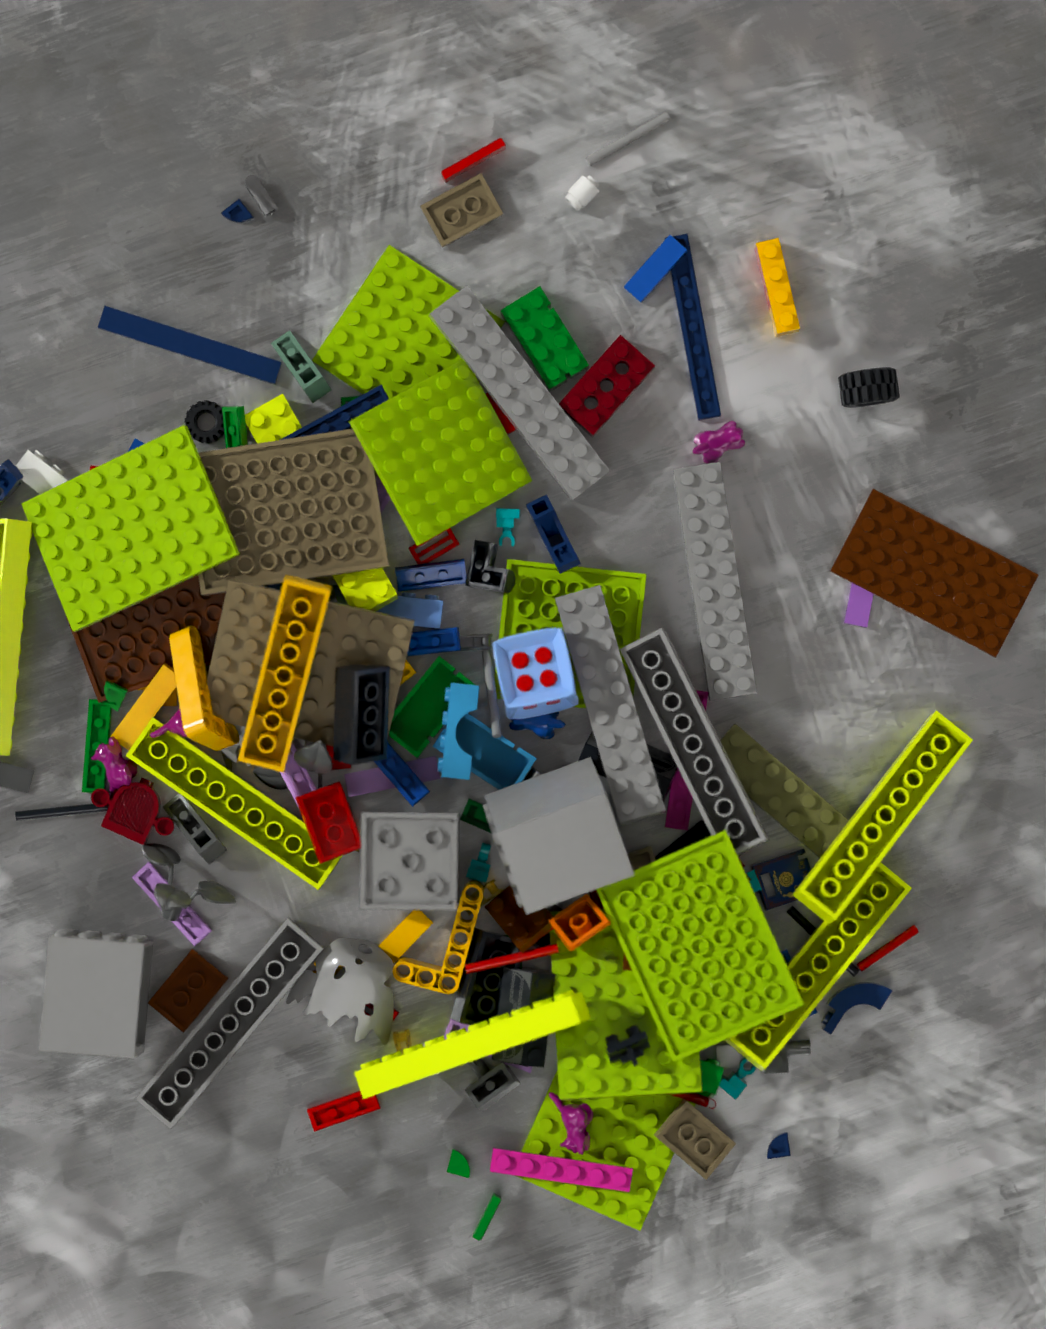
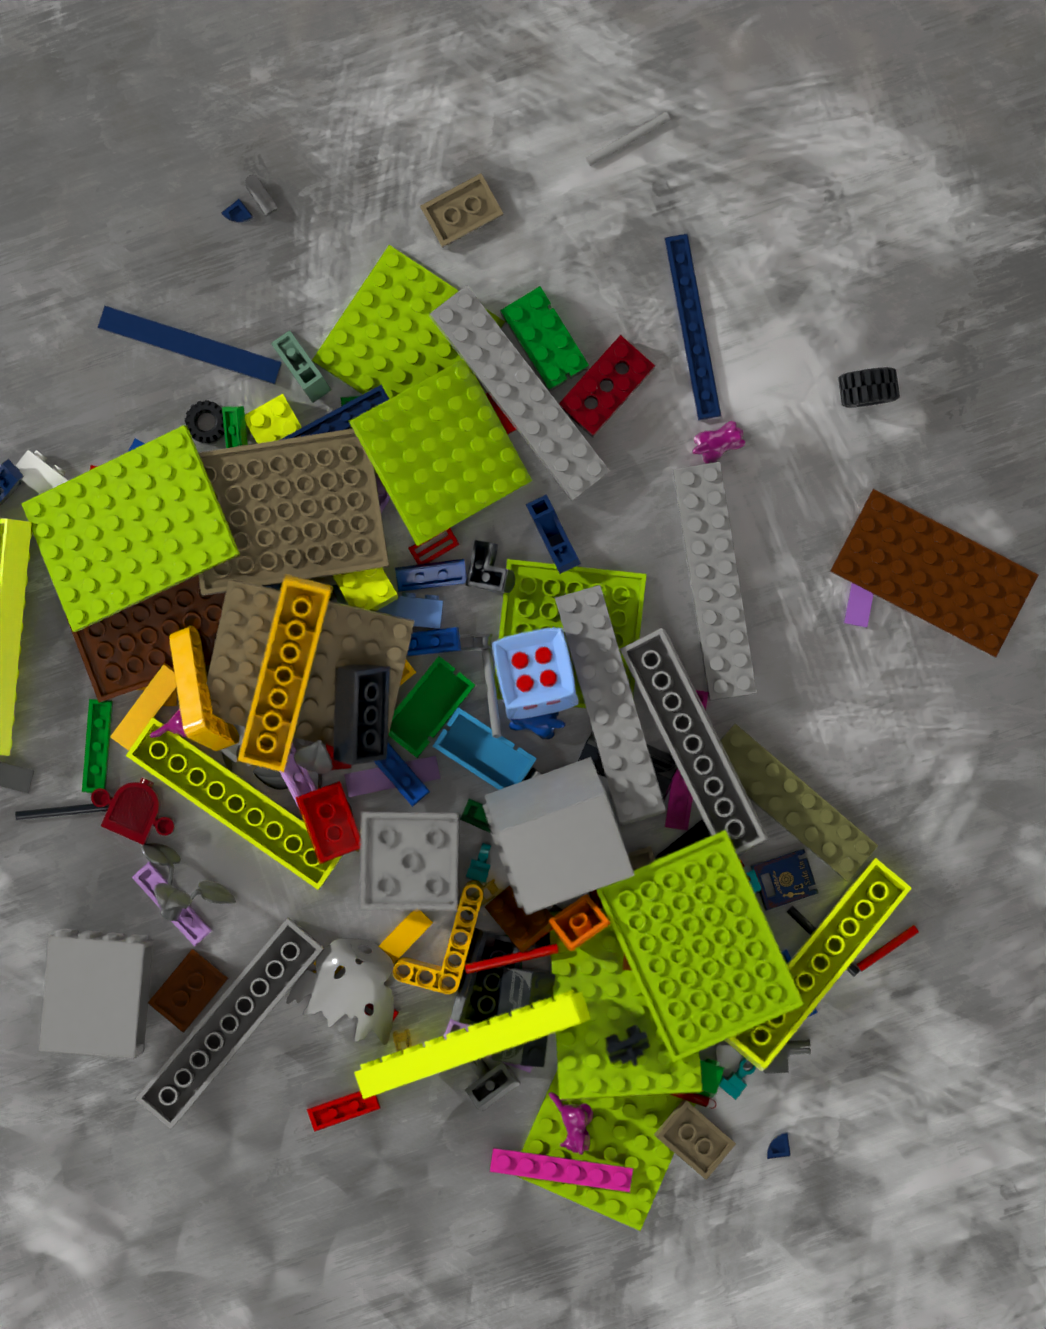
magenta animal [91,736,137,797] -> none
green tile [104,680,128,712] -> none
dark grey slope [163,793,227,865] -> none
dark azure arch [437,683,480,780] -> none
red tile [441,138,506,183] -> none
green tile [447,1149,470,1178] -> none
green tile [472,1193,501,1241] -> none
teal piece [496,508,520,546] -> none
white brick [565,175,599,210] -> none
blue tile [624,235,688,303] -> none
yellow brick [754,238,800,337] -> none
neon yellow brick [792,710,973,924] -> none
dark blue arch [821,982,893,1035] -> none

